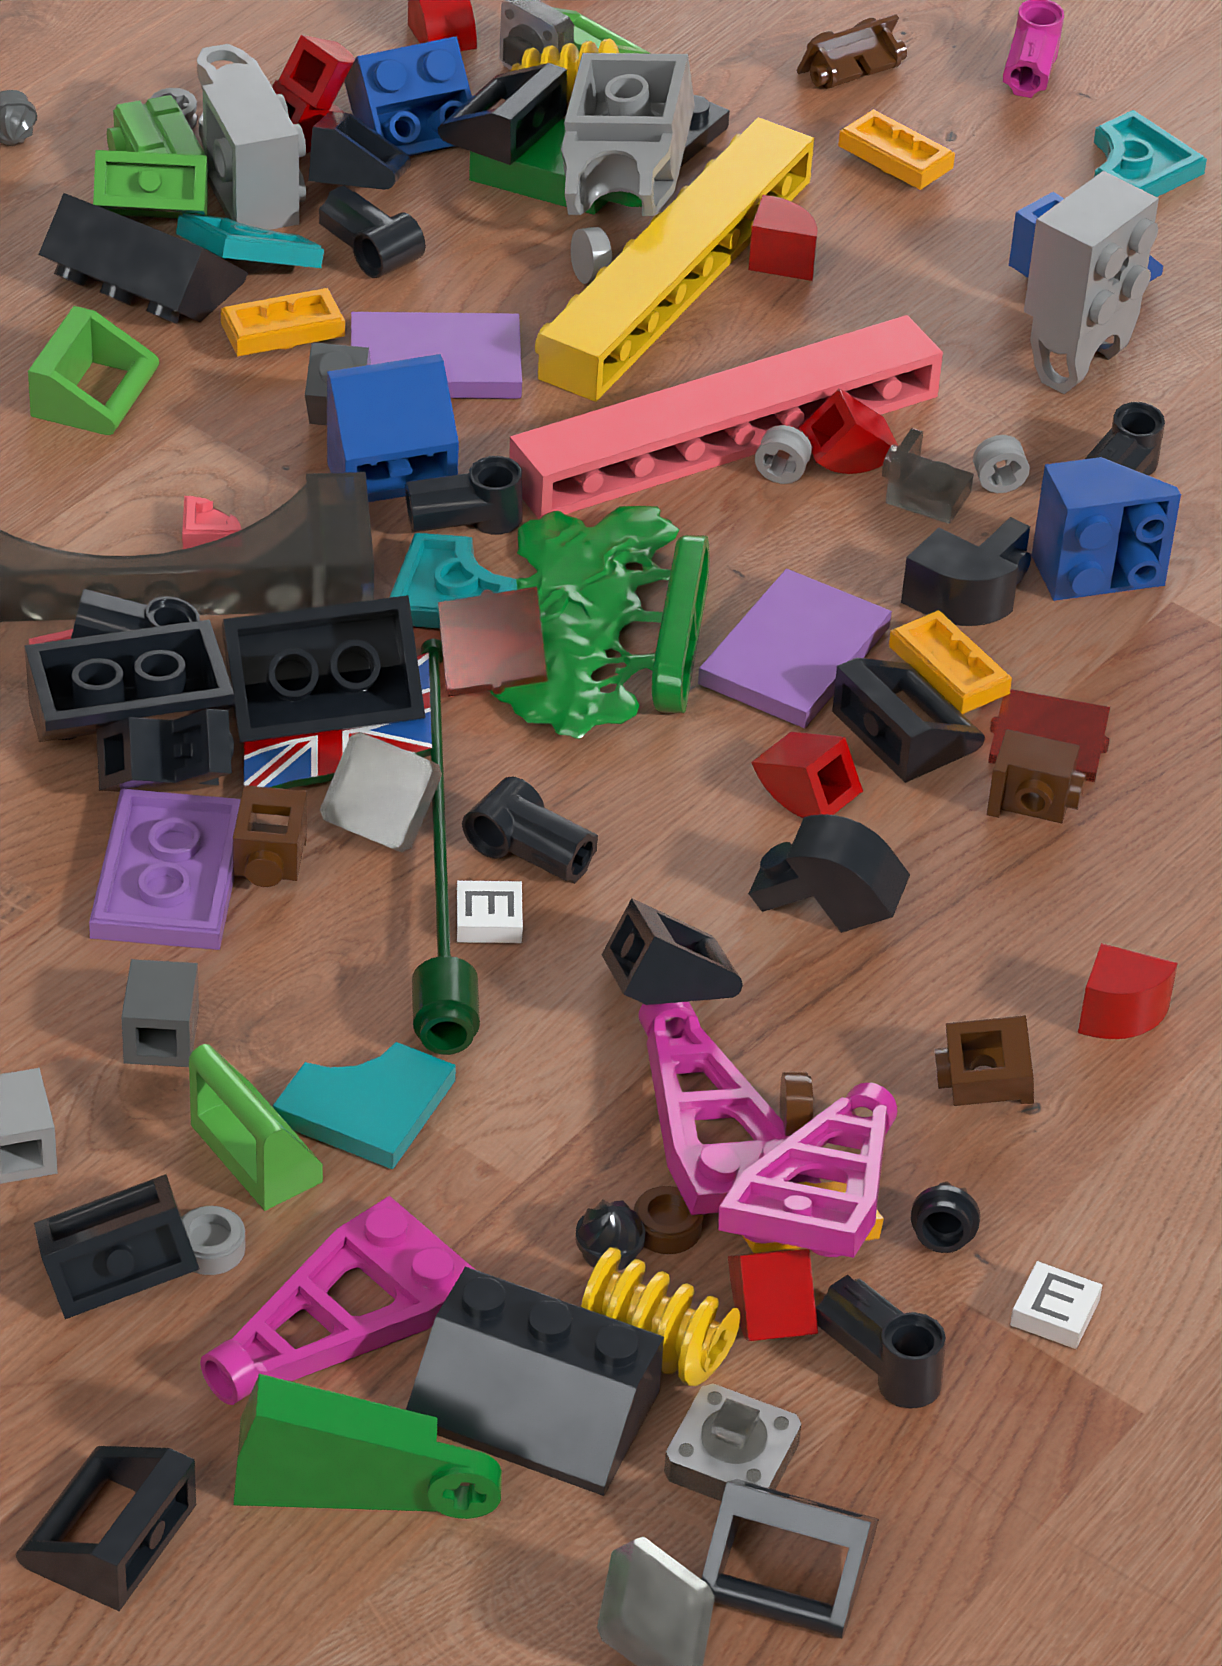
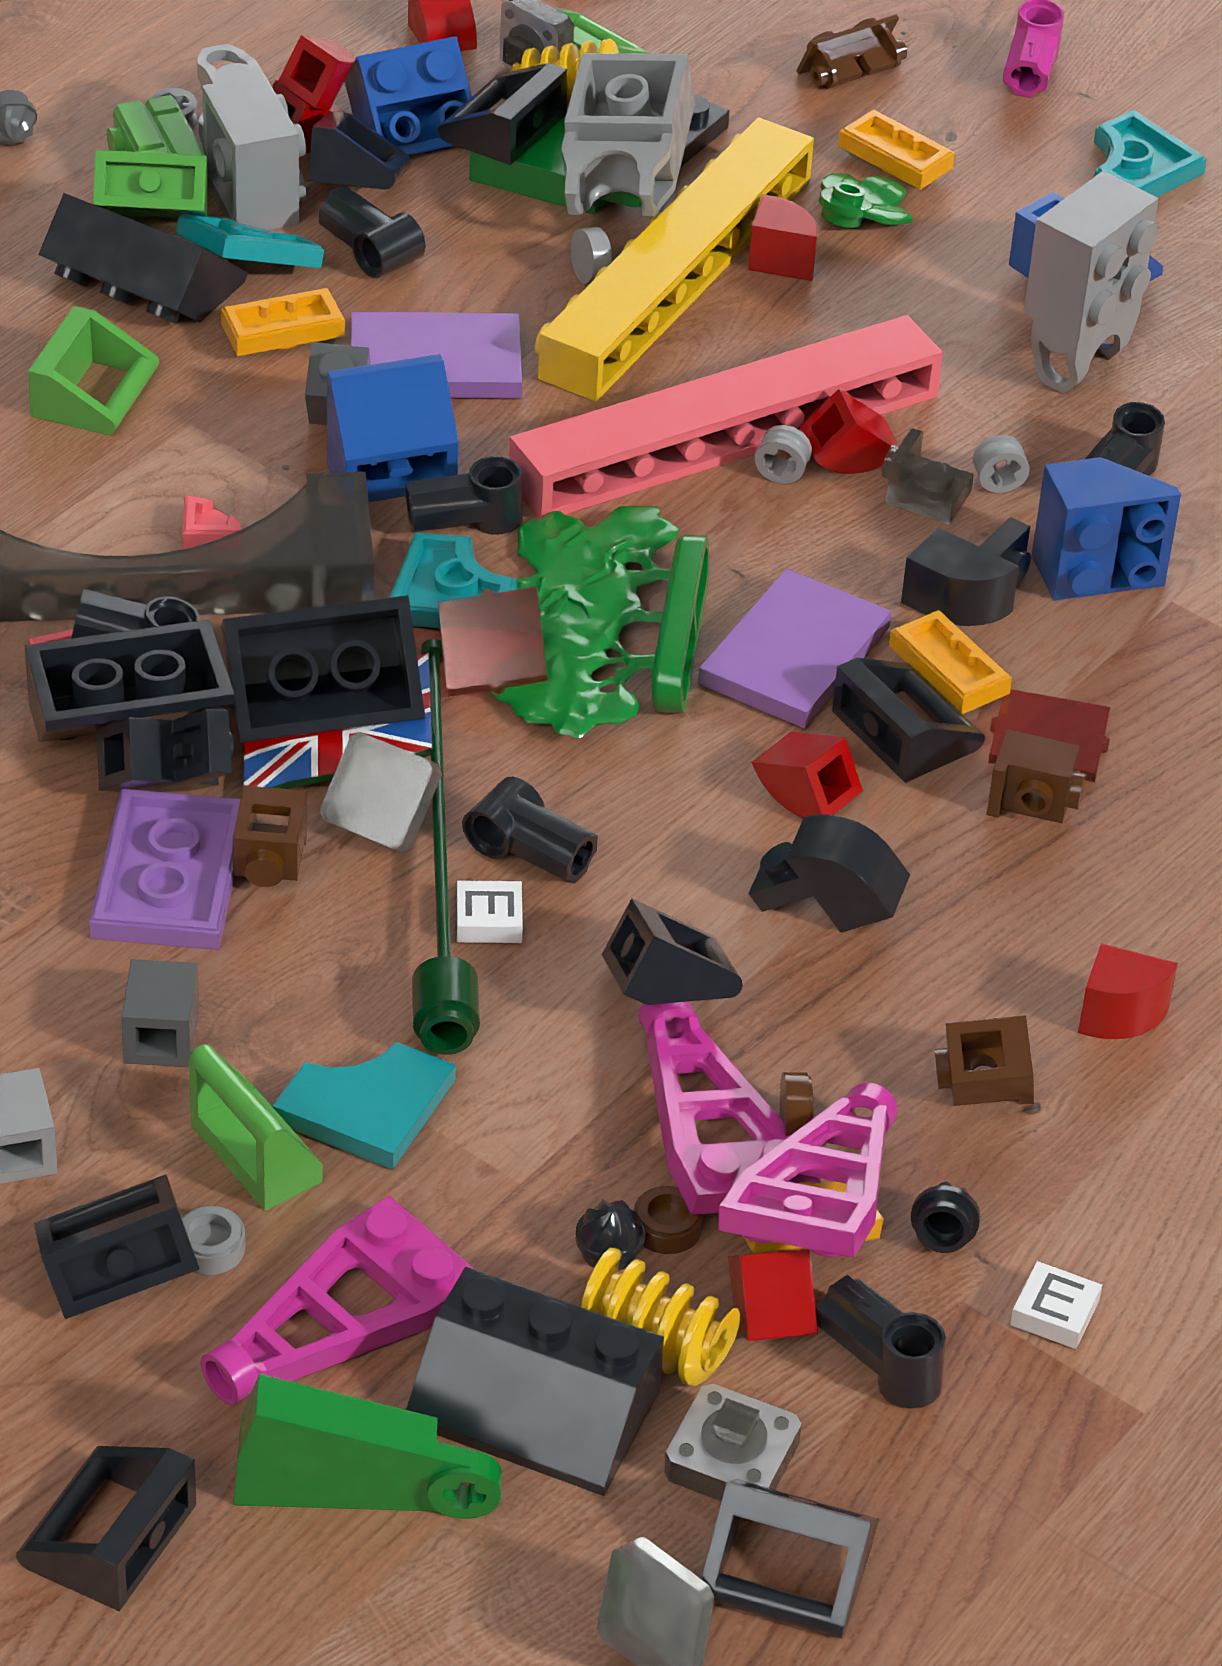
none -> green plate [819,173,913,228]

